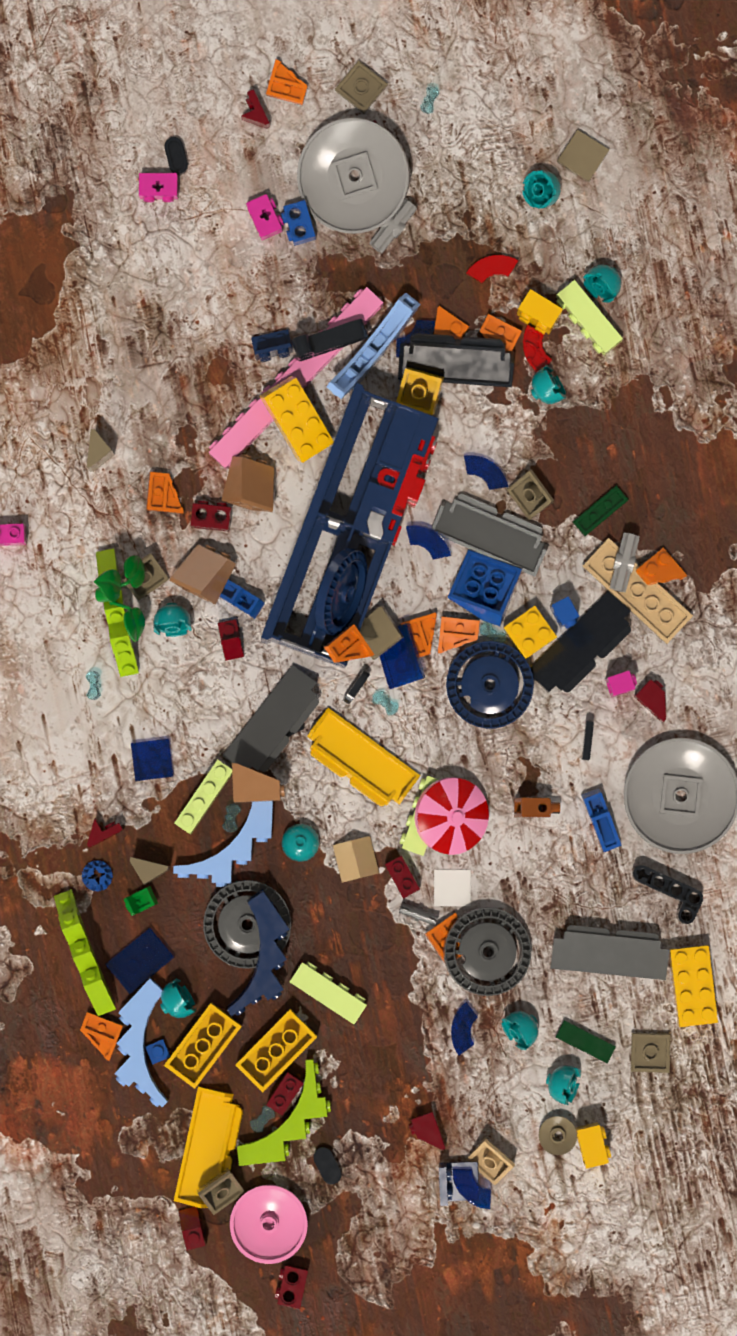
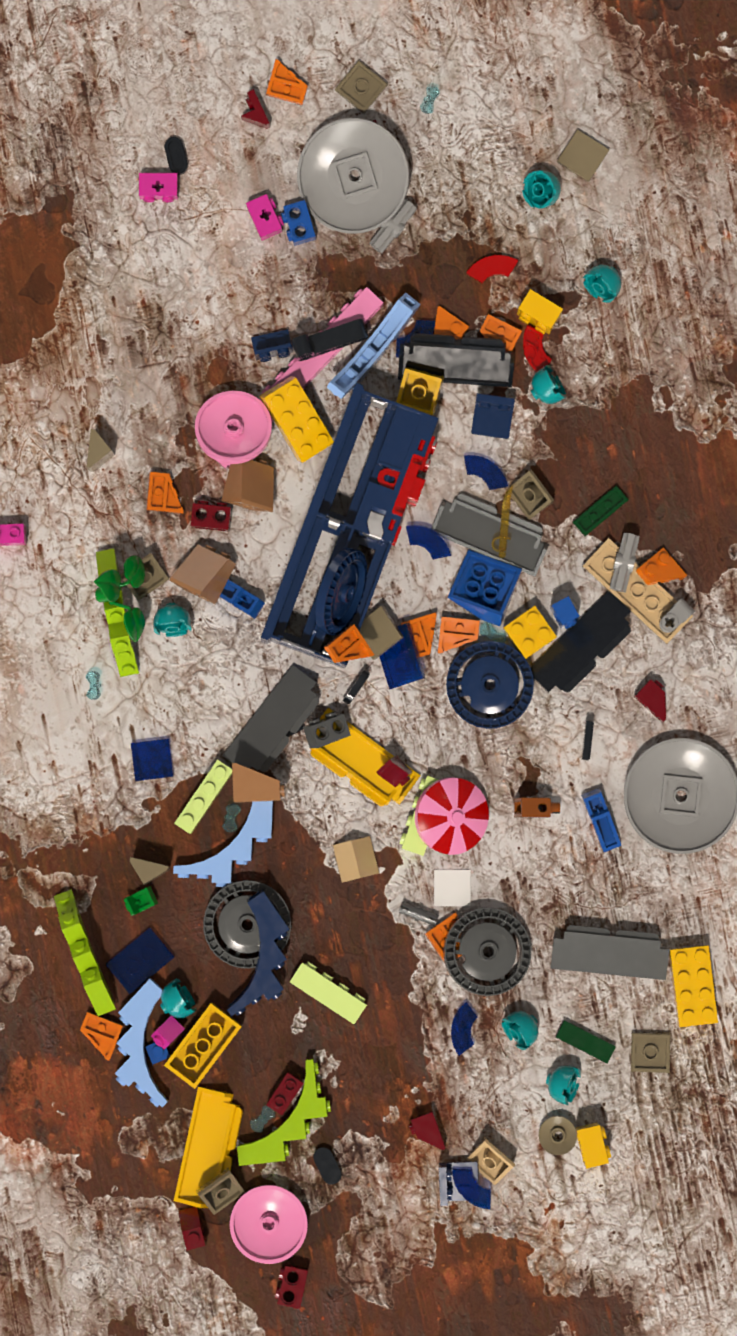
blue gear [82,861,113,891] -> none
dark red slope [87,818,124,848] -> none
dark red slope [218,619,244,661] -> none
yellow brick [236,1009,318,1092] -> none
teal cylinder [281,823,320,862] -> none
clear light blue piece [372,691,399,716] -> none
dark red brick [385,855,420,898] -> none
yellowish green brick [556,280,623,356] -> none
dark pink brick [605,670,637,698] -> none
black beam [632,865,703,924] -> none
none -> dark pink brick [151,1016,185,1050]
none -> bright pink dish [195,391,272,464]
none -> dark grey brick [303,711,351,748]
none -> dark red slope [376,756,413,787]
none -> dark blue bracket [471,393,515,439]
none -> clear yellow sword [491,486,513,558]
none -> light grey piece [659,598,695,633]

